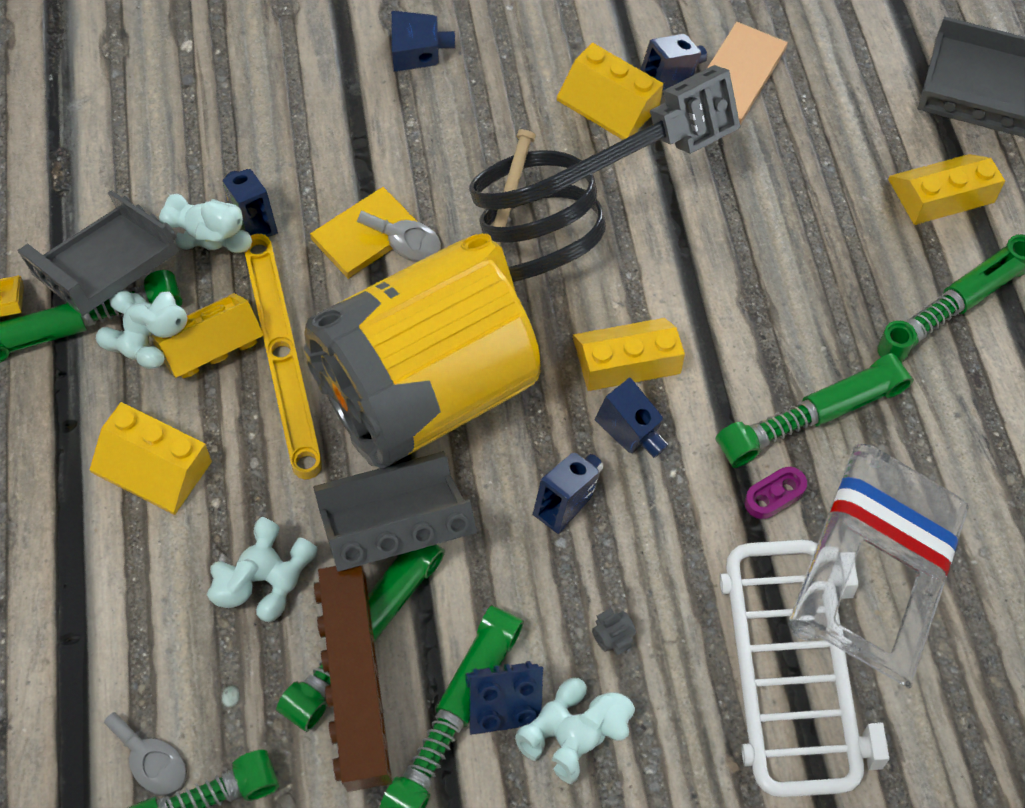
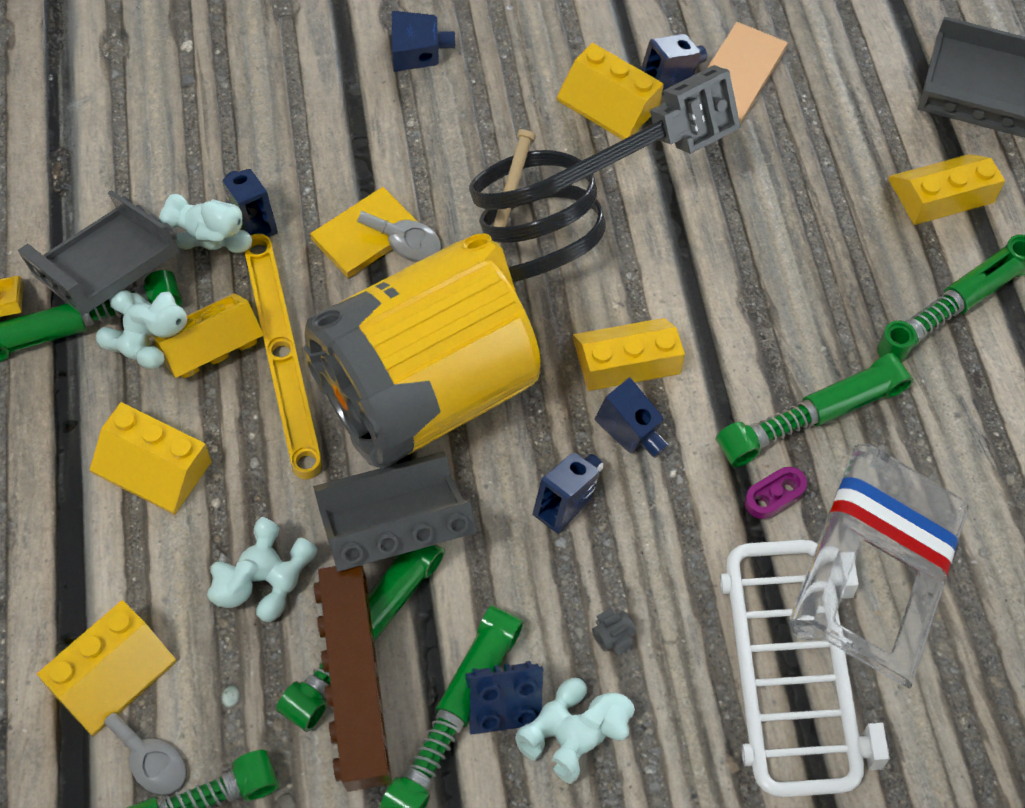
none -> yellow slope [36,600,177,737]

